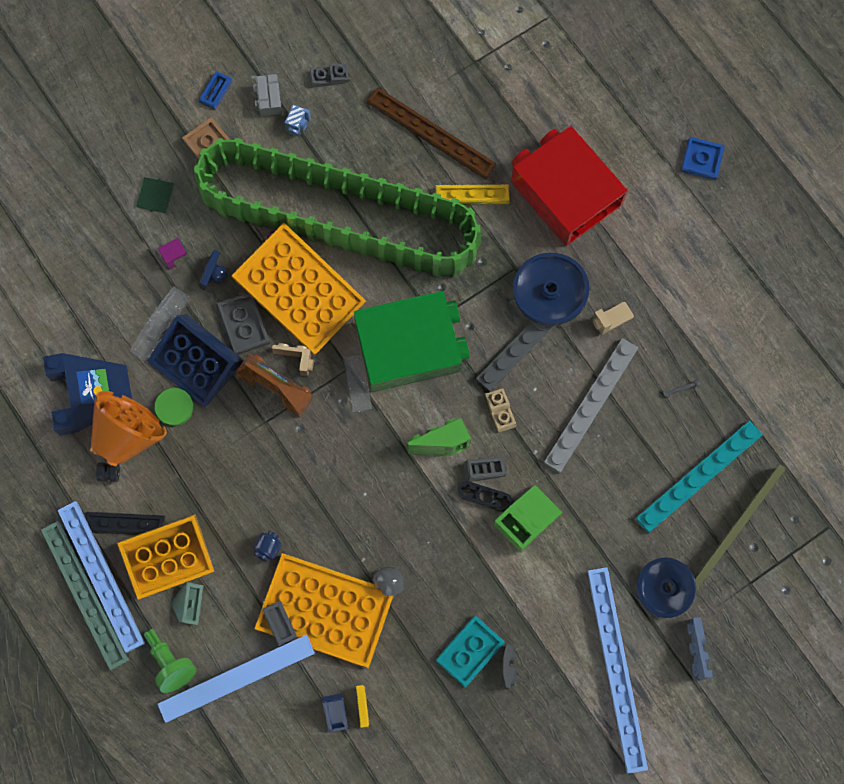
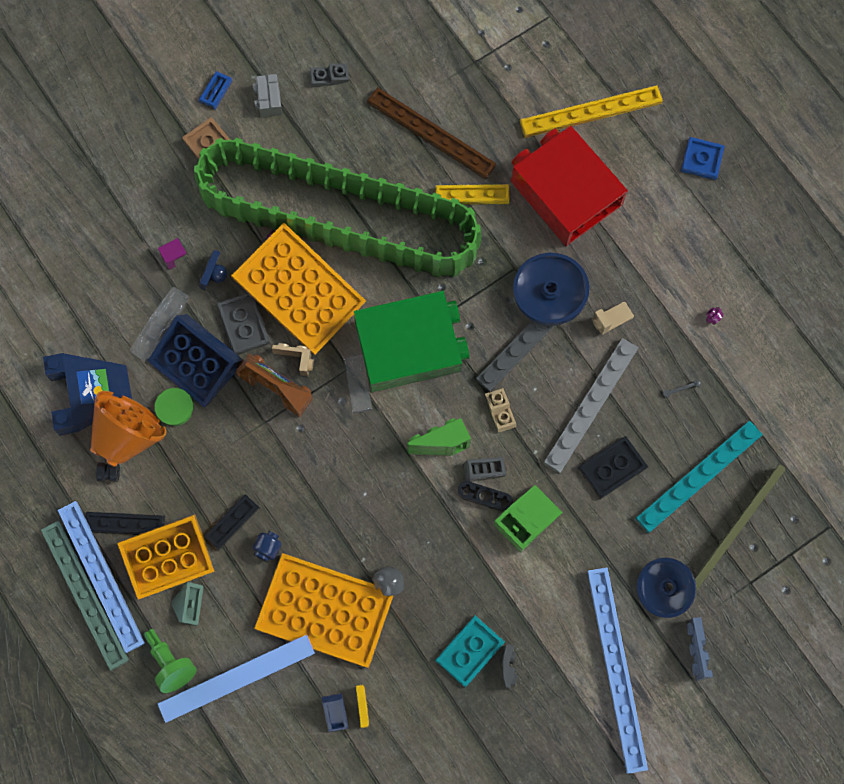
clear green piece [136,177,174,213] -> none
dark grey tile [262,601,298,647] -> none
medium blue brick [285,105,311,136] -> none
none -> black tile [204,494,260,551]
none -> yellow tile [520,85,663,138]
none -> black tile [578,436,648,500]
none -> magenta plate [706,307,723,325]

